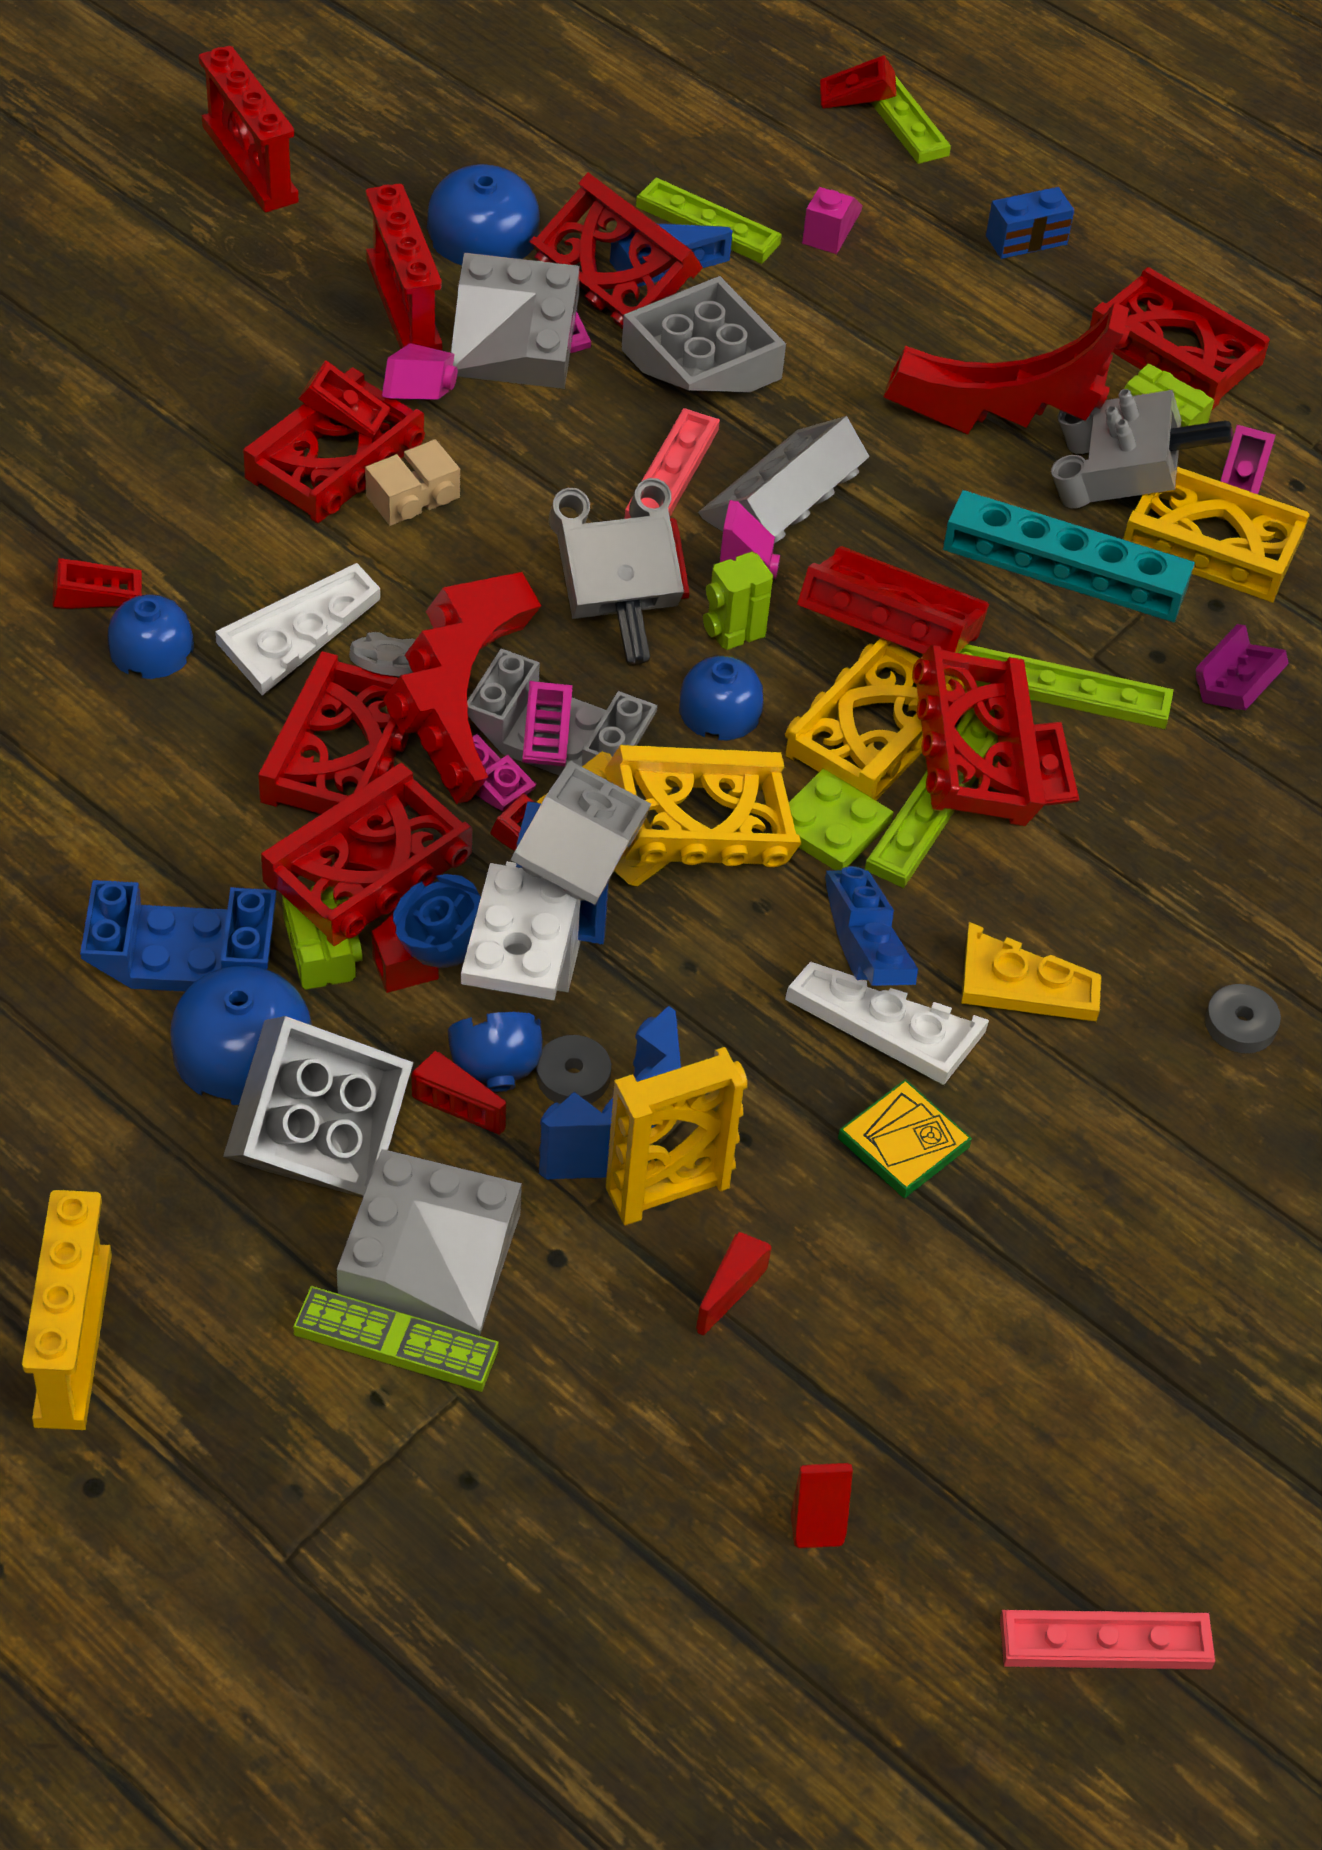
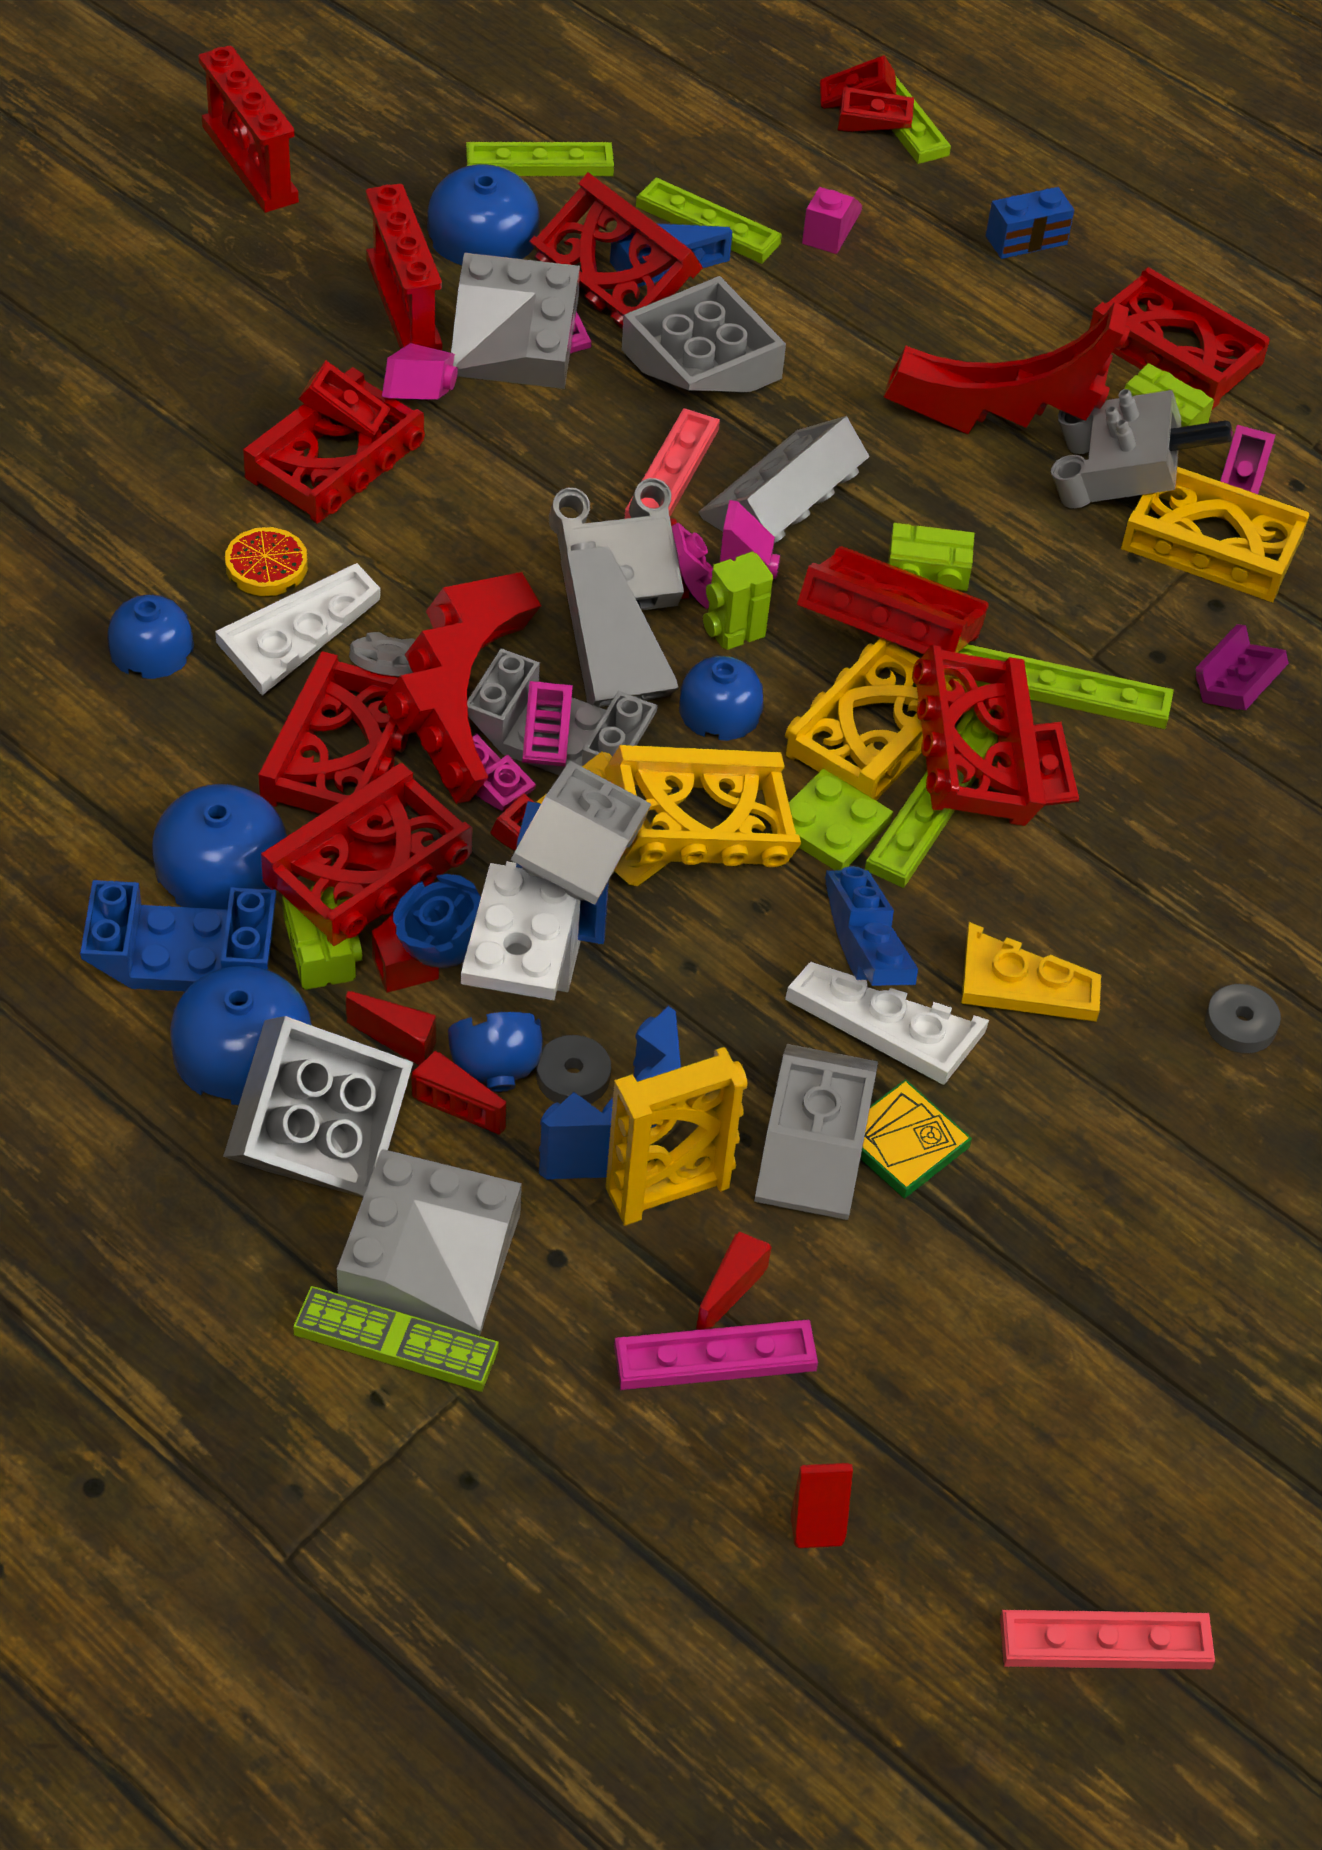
yellow fence [22,1190,112,1430] -> none
red slope [52,558,142,609] -> none
tan piece [365,439,460,526] -> none
teal brick [943,490,1195,623] -> none
none -> blue cylinder [152,784,287,909]
none -> tile [225,527,308,596]
none -> red slope [346,991,436,1065]
none -> lime tile [466,142,614,176]
none -> light grey slope [561,541,678,707]
none -> dark pink tile [614,1320,818,1390]
none -> dark pink slope [672,523,713,609]
none -> light grey slope [754,1044,878,1220]
none -> red slope [837,87,914,131]
none -> lime brick [888,523,975,591]

